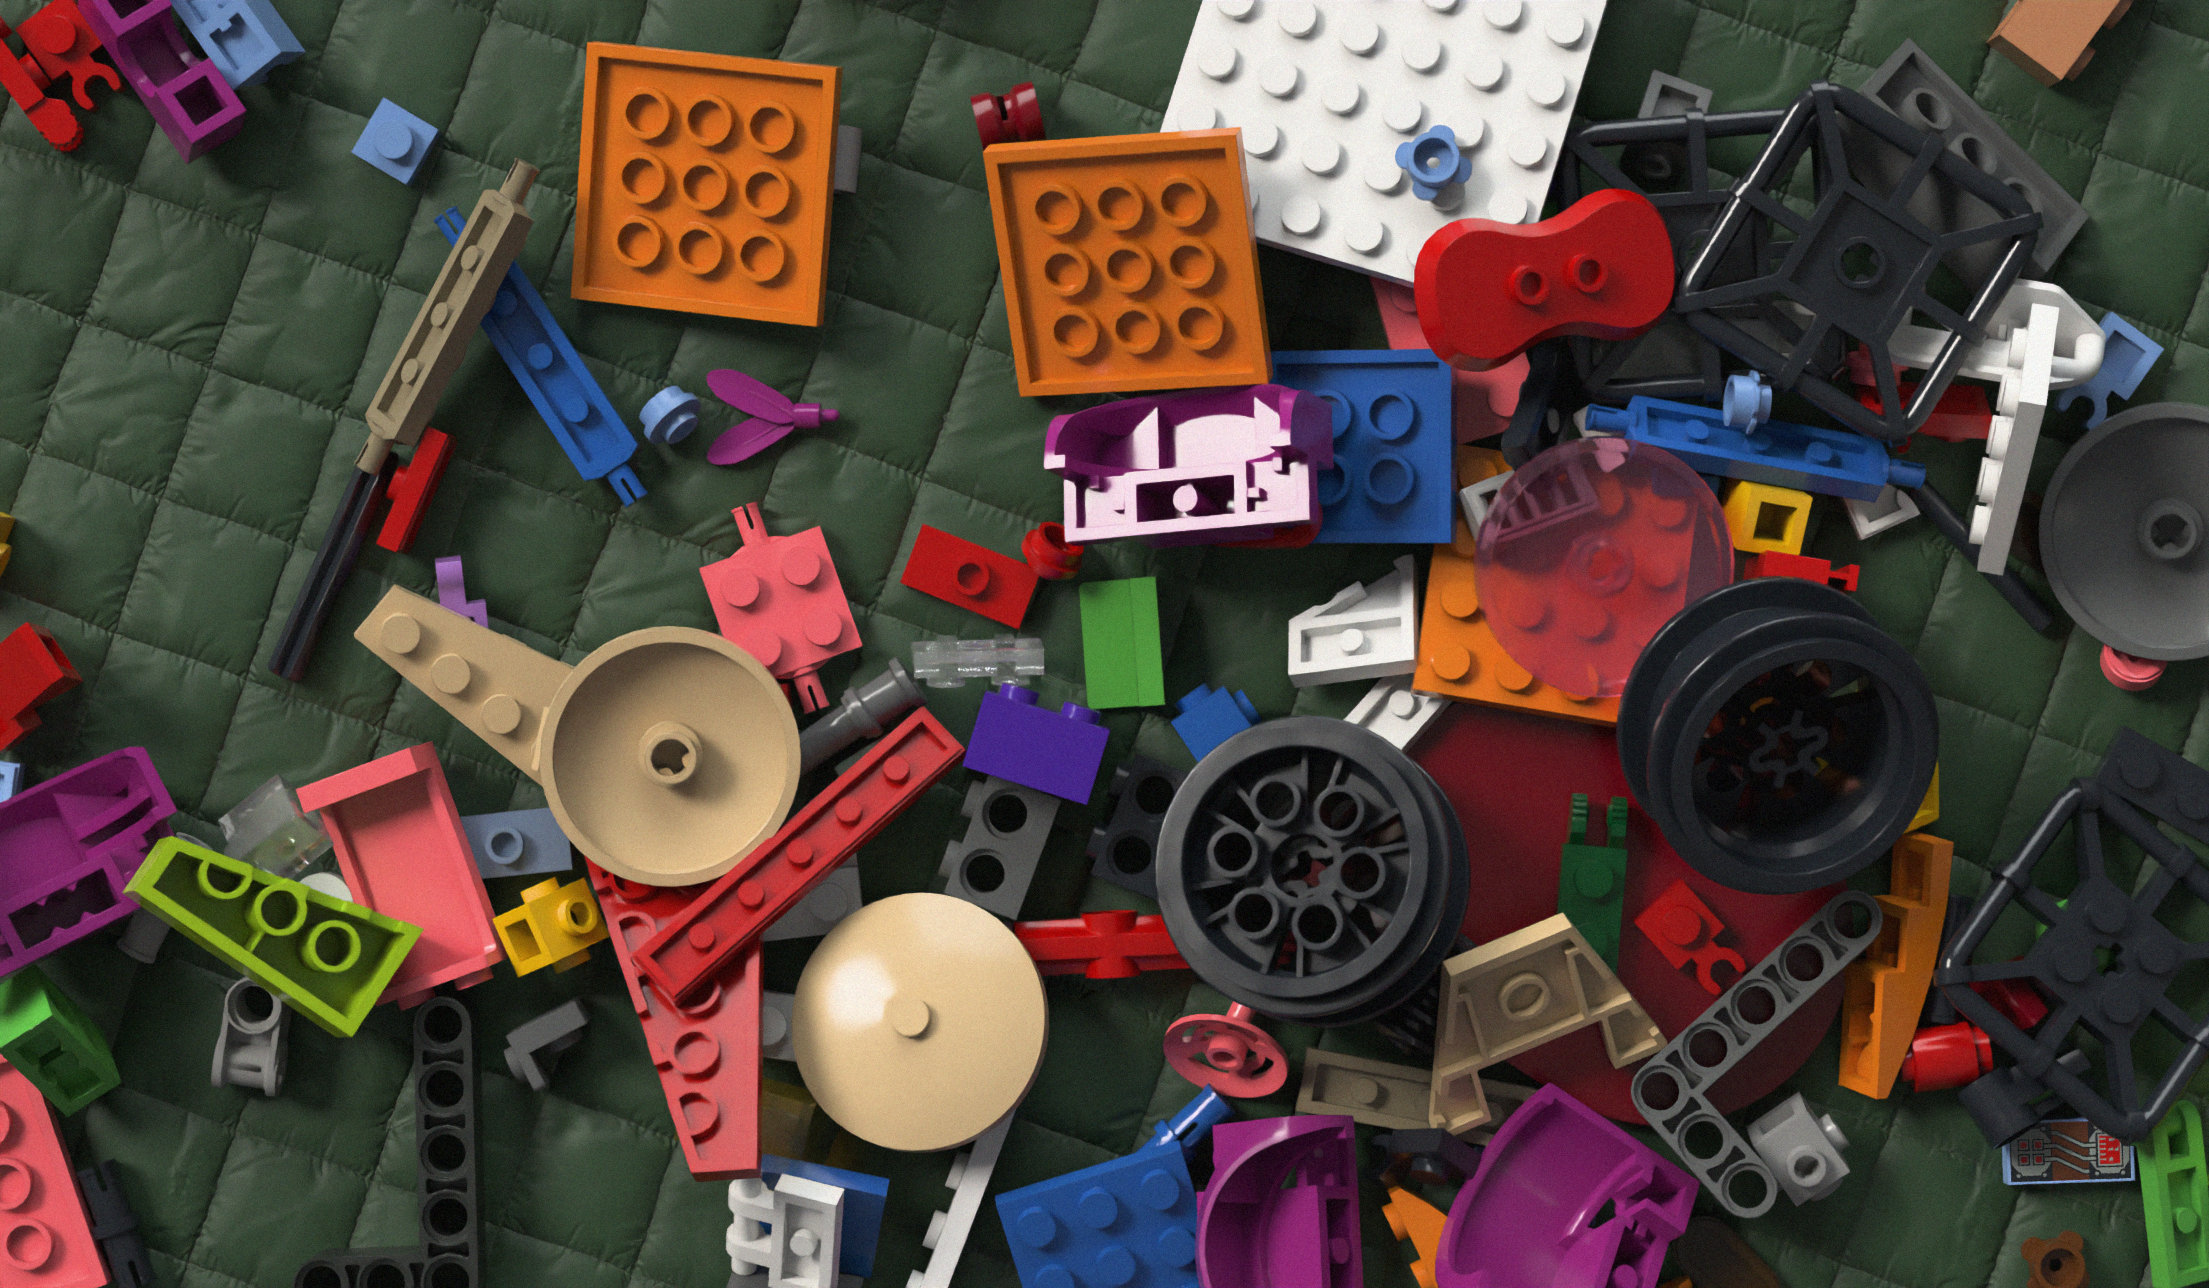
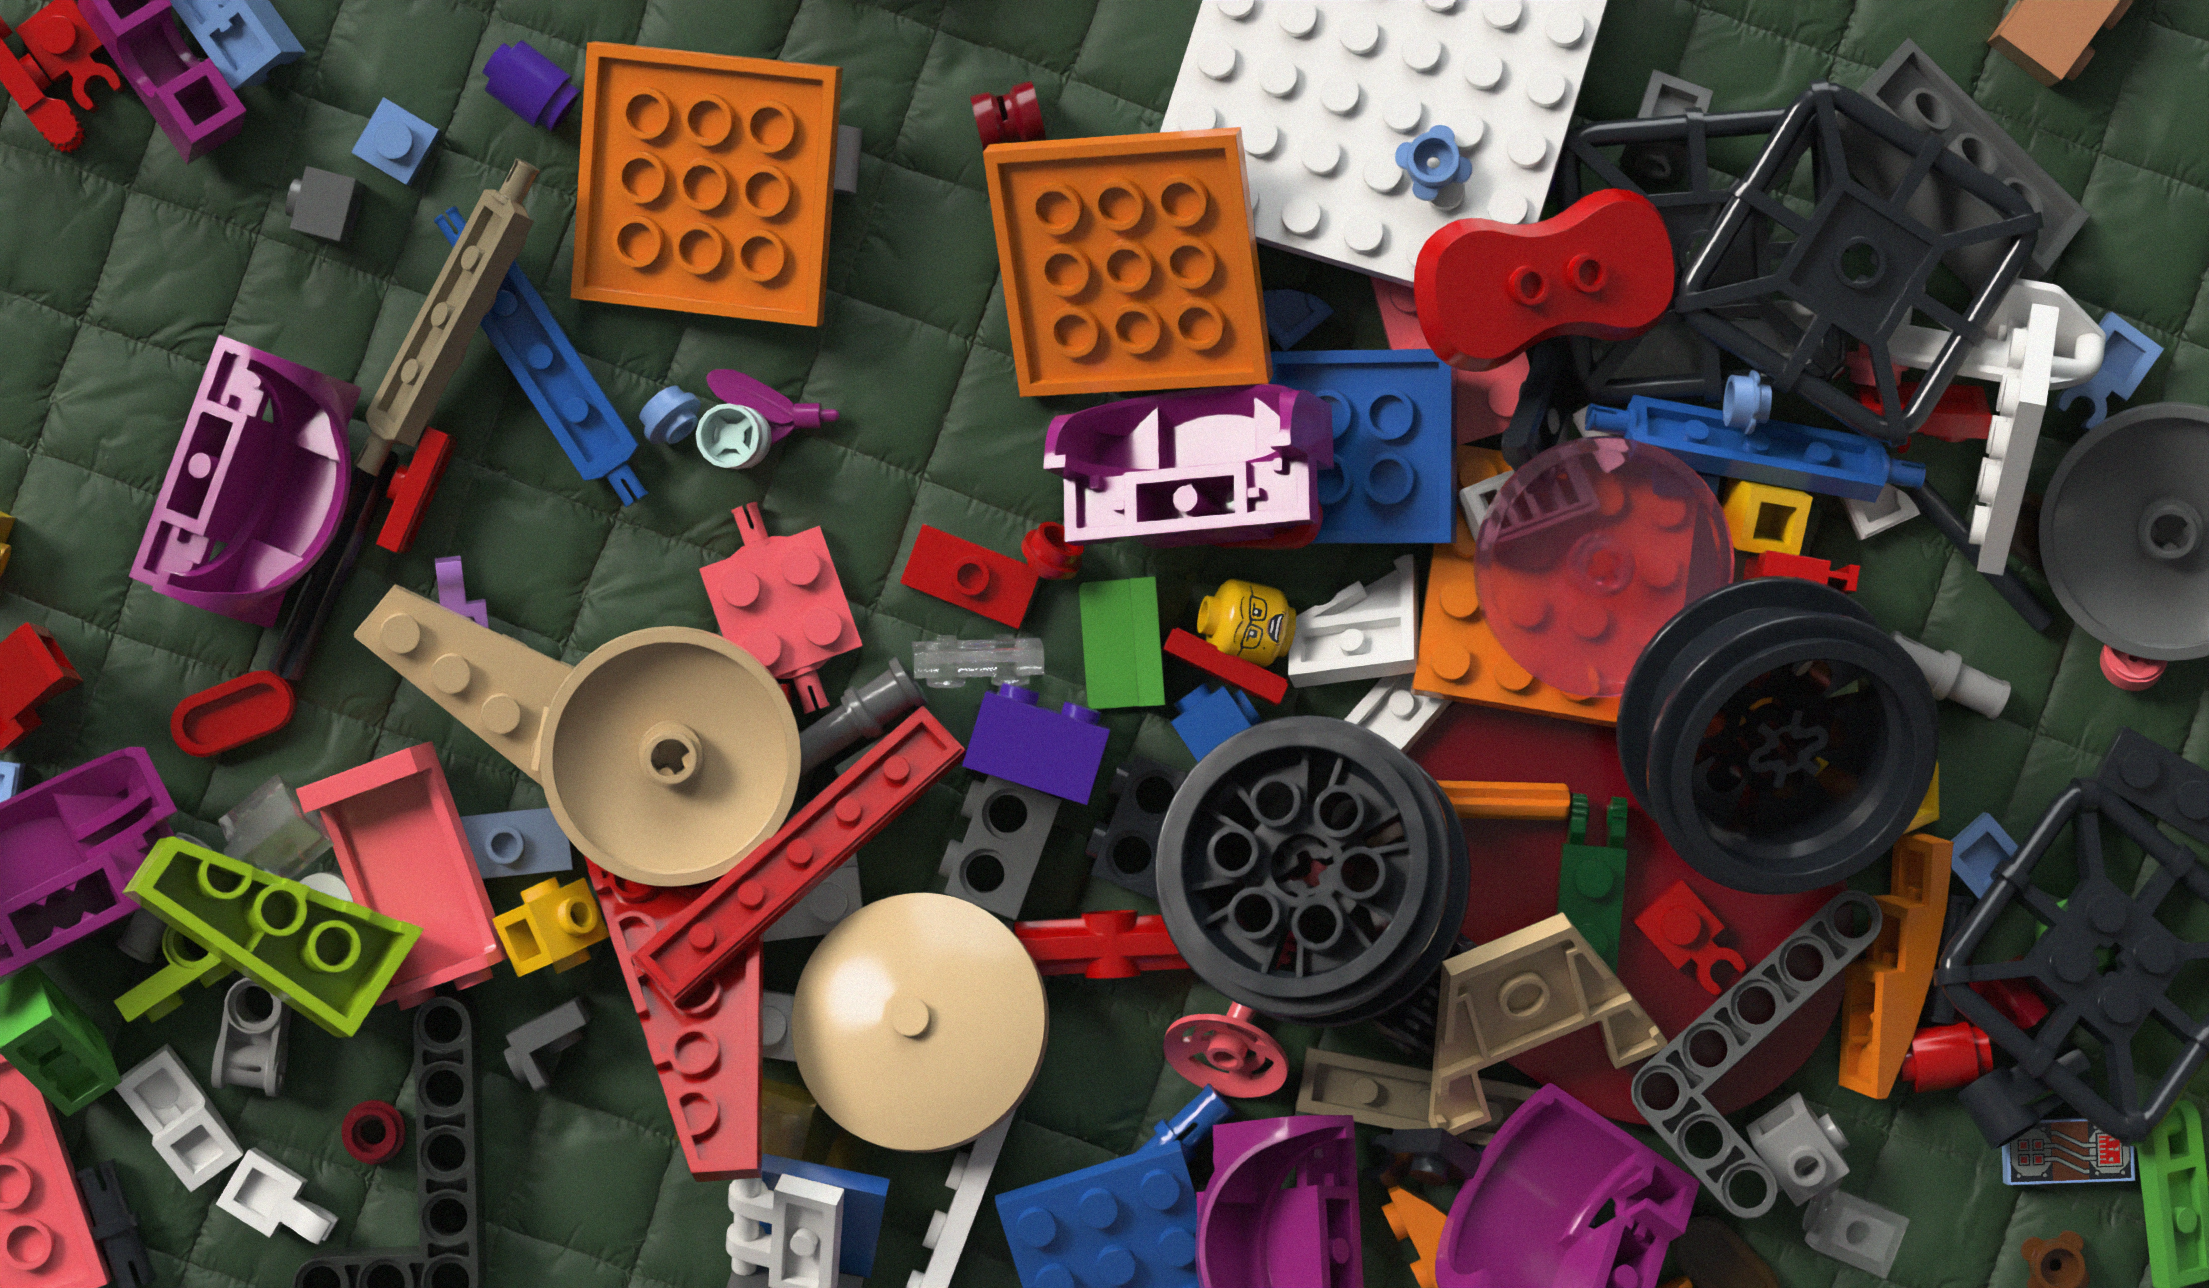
none -> lime plate [114,925,235,1023]
none -> white slope [114,1043,243,1192]
none -> magenta piece [129,335,362,629]
none -> red tile [170,670,298,757]
none -> white plate [216,1147,339,1245]
none -> dark grey plate [285,166,366,247]
none -> dark red plate [341,1100,407,1164]
none -> dark purple brick [482,40,581,132]
none -> light aqua wheel [696,403,772,469]
none -> red tile [1161,627,1289,707]
none -> yellow head [1197,579,1296,668]
none -> blue tile [1263,289,1334,351]
none -> orange axle [1436,780,1570,820]
none -> clear brick [1802,1187,1910,1279]
none -> light grey pin [1889,630,2011,720]
none -> medium blue plate [1951,812,2018,901]

